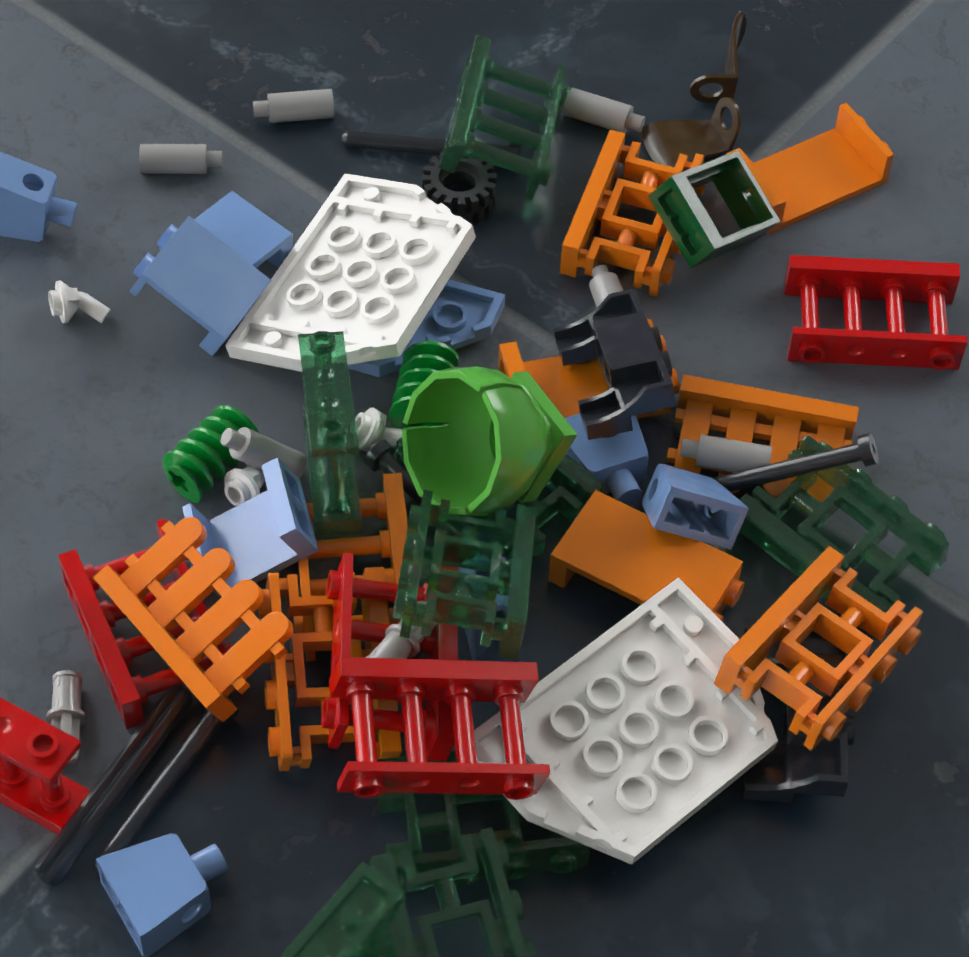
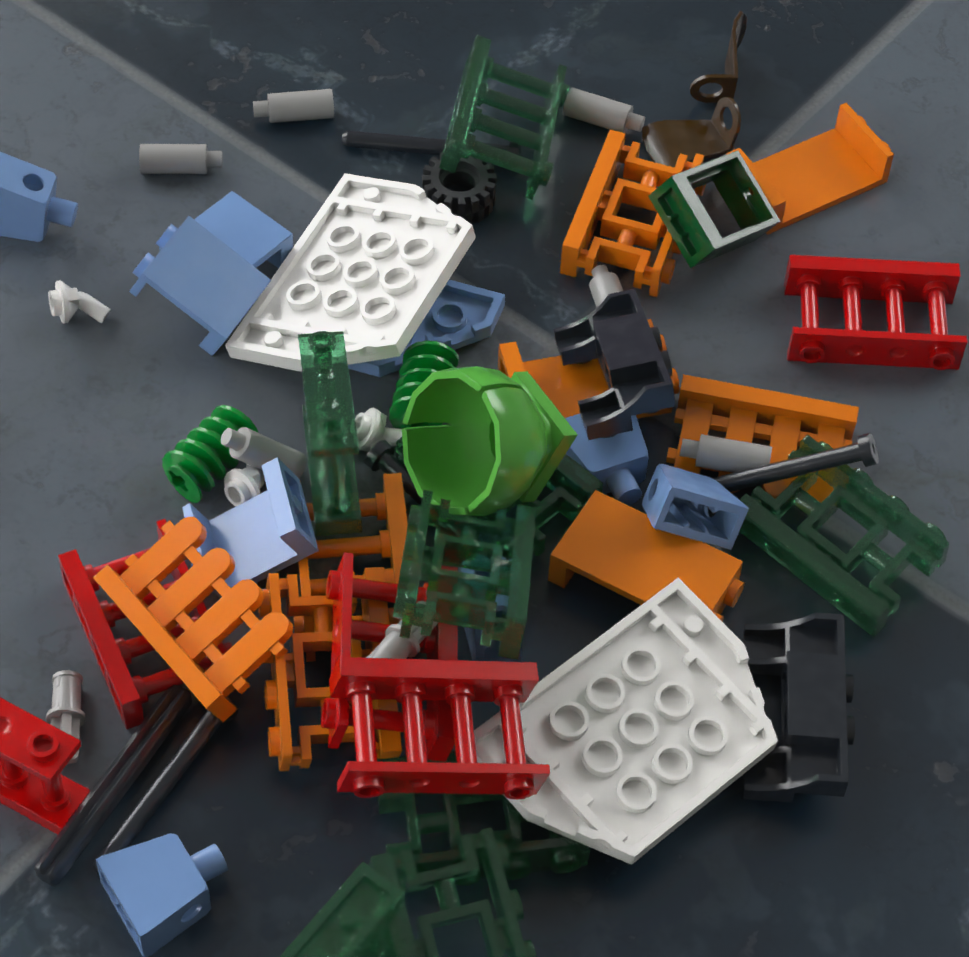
orange fence [714,546,923,751] -> none

